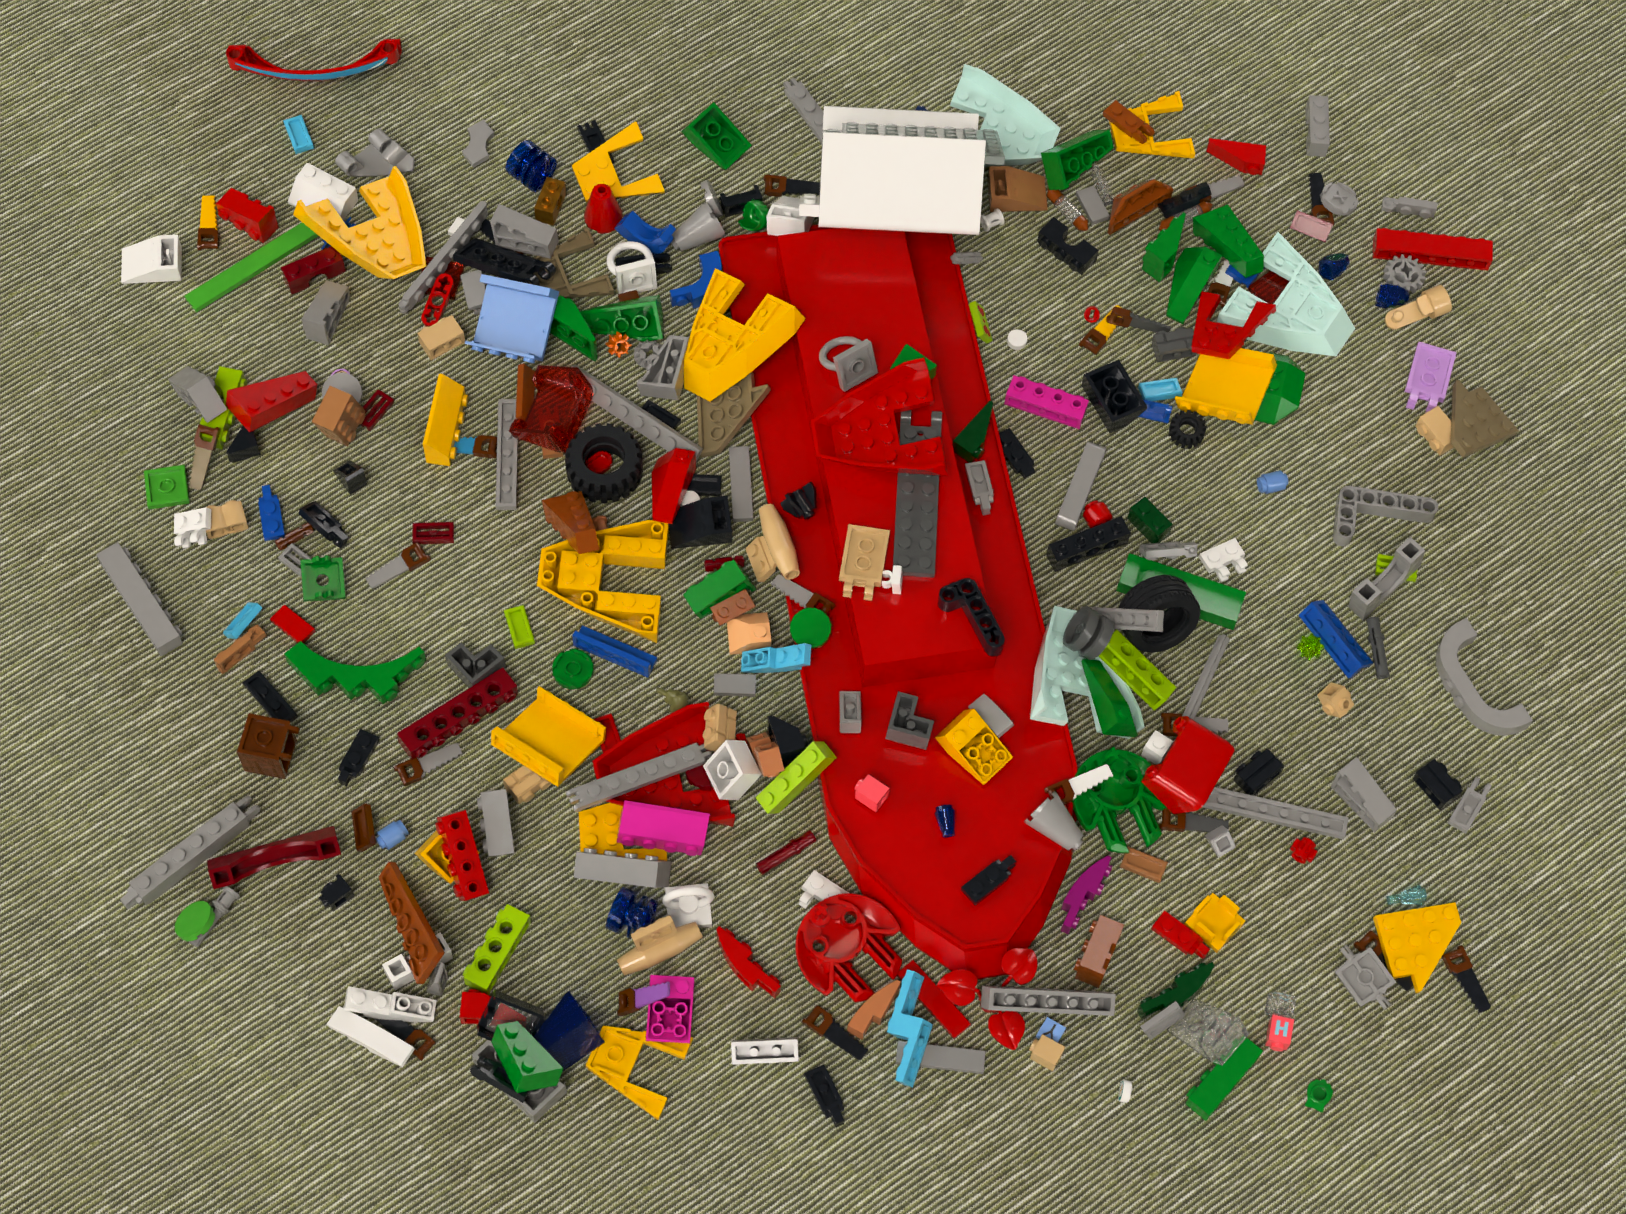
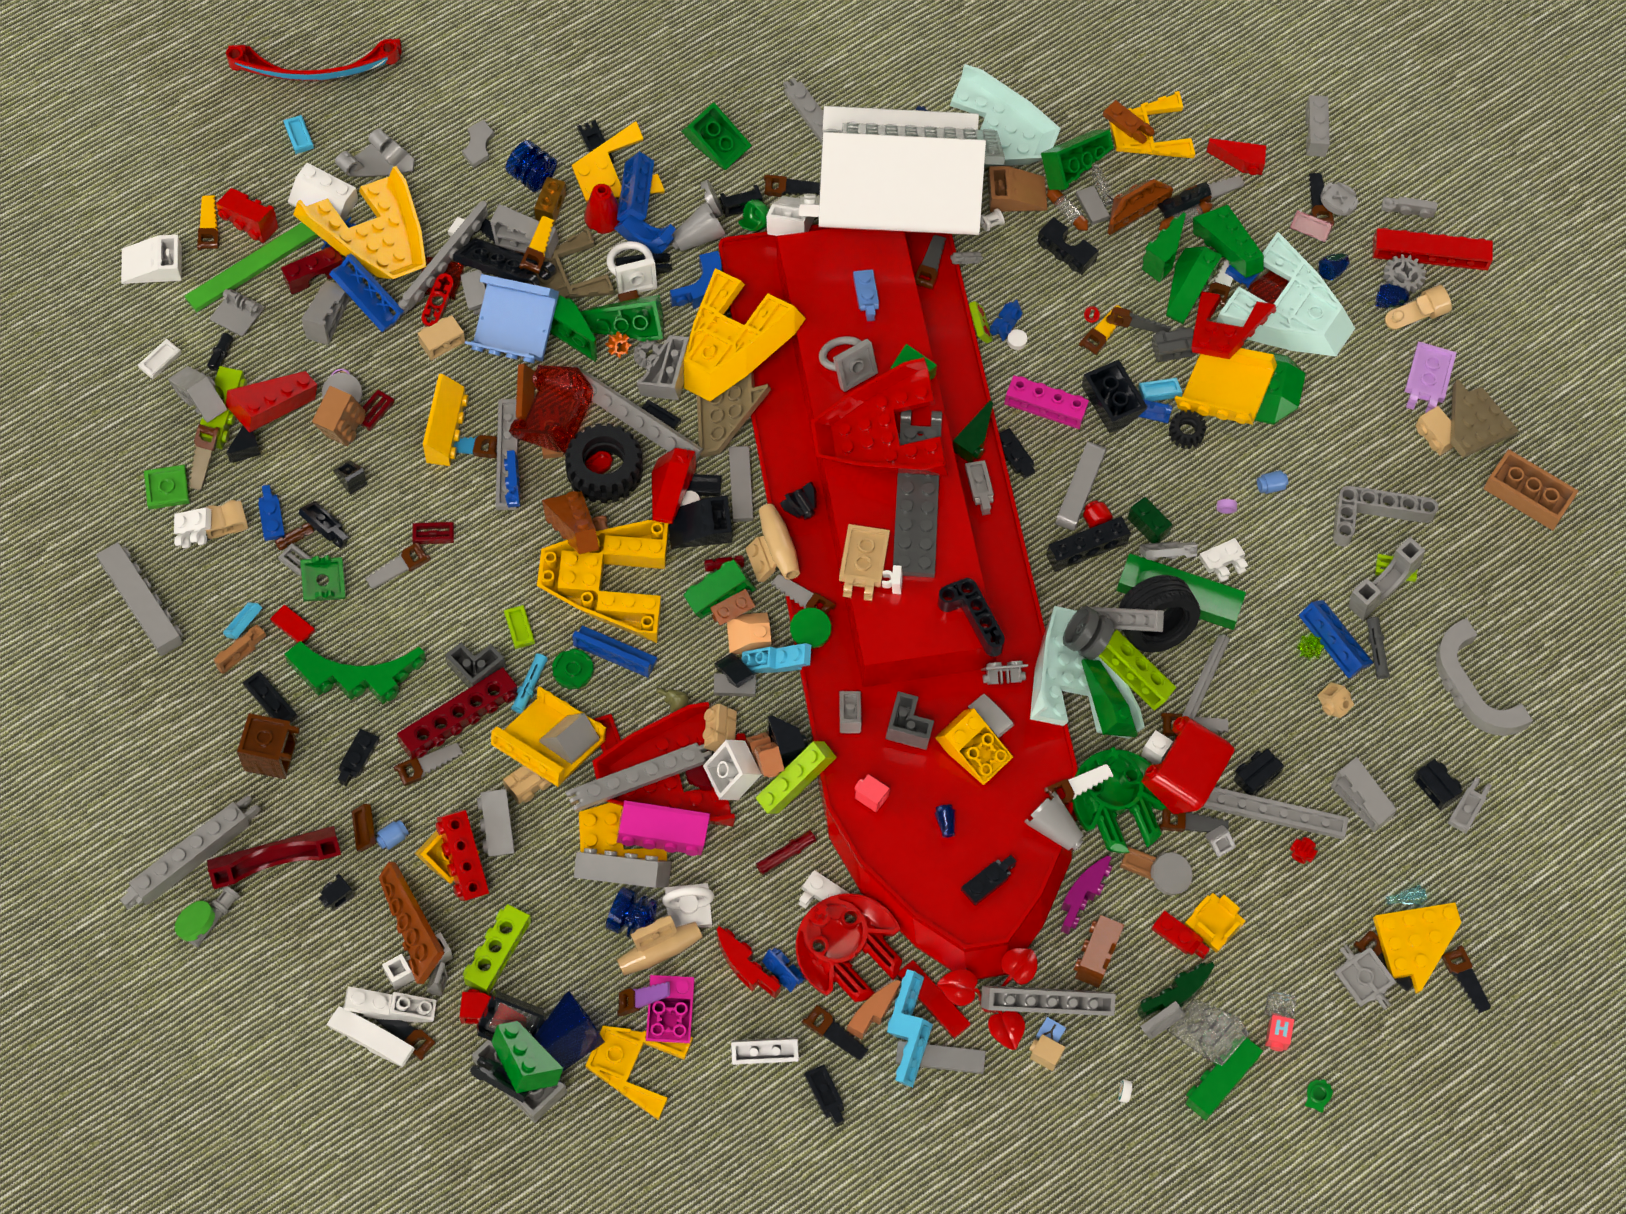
none -> white tile [138,339,182,379]
none -> black axle [207,333,234,371]
none -> light grey hinge [209,289,265,337]
none -> blue fence [329,254,404,332]
none -> blue hinge [504,450,520,508]
none -> medium azure pin [511,654,548,714]
none -> piece [519,216,554,274]
none -> light grey slope [539,713,599,765]
none -> blue fence [617,151,654,222]
none -> black slope [714,653,755,688]
none -> blue hinge [762,948,805,993]
none -> medium blue hinge [853,269,879,321]
none -> piece [915,235,946,289]
none -> light grey hinge [981,661,1028,685]
none -> blue hinge [989,300,1023,341]
none -> light grey tile [1150,852,1193,896]
none -> lavender tile [1217,499,1237,514]
none -> medium nougat brick [1483,449,1579,531]

